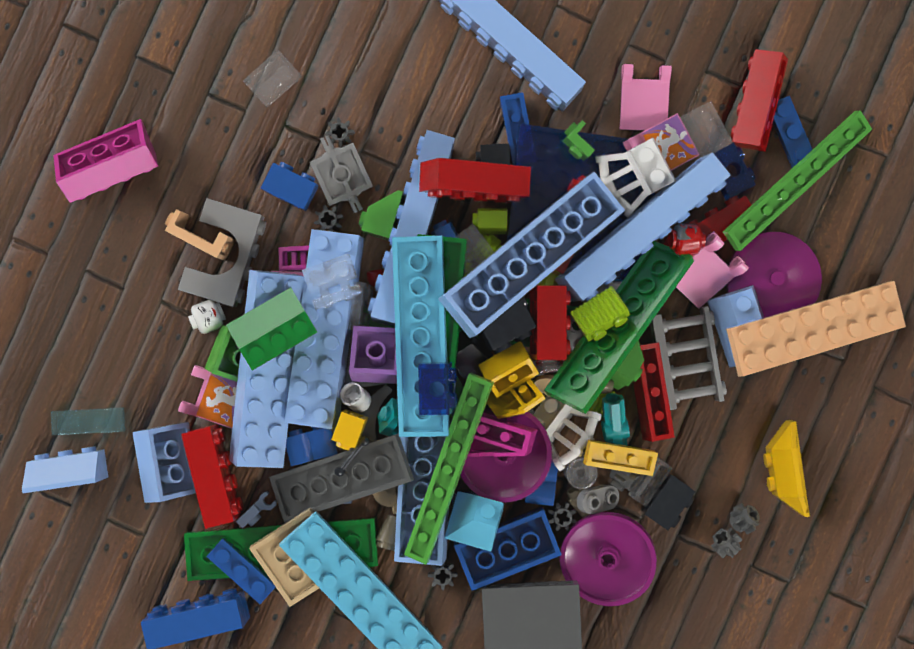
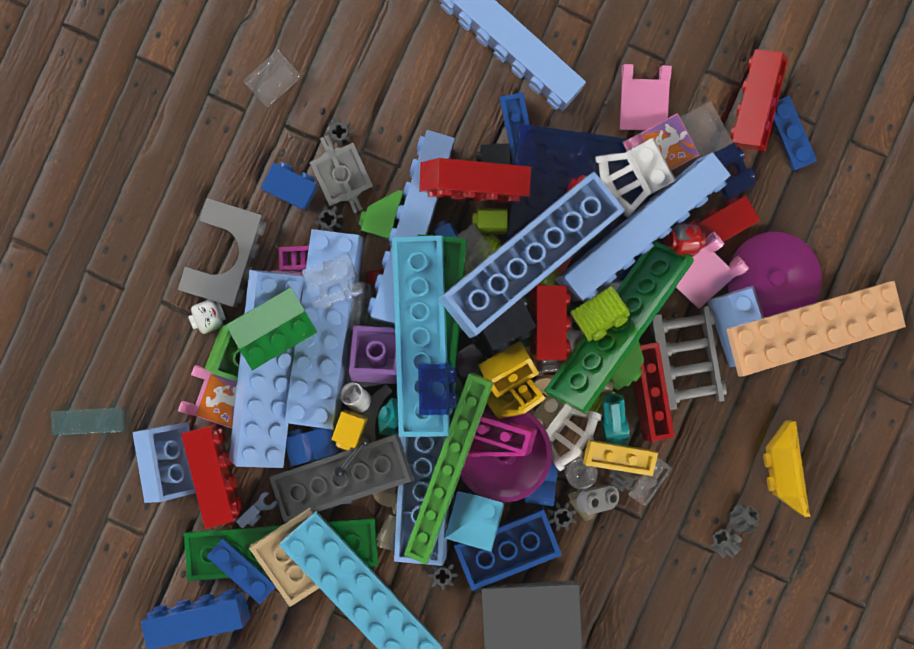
light blue slope [22,446,108,493] -> none
dark pink slope [53,119,158,203] -> none
light nougat panel [165,209,236,261] -> none
magenta dish [560,512,657,606] -> none
bright green bracket [562,120,595,161] -> none
black brick [642,473,696,531] -> none
bright green plate [723,111,872,251] -> none

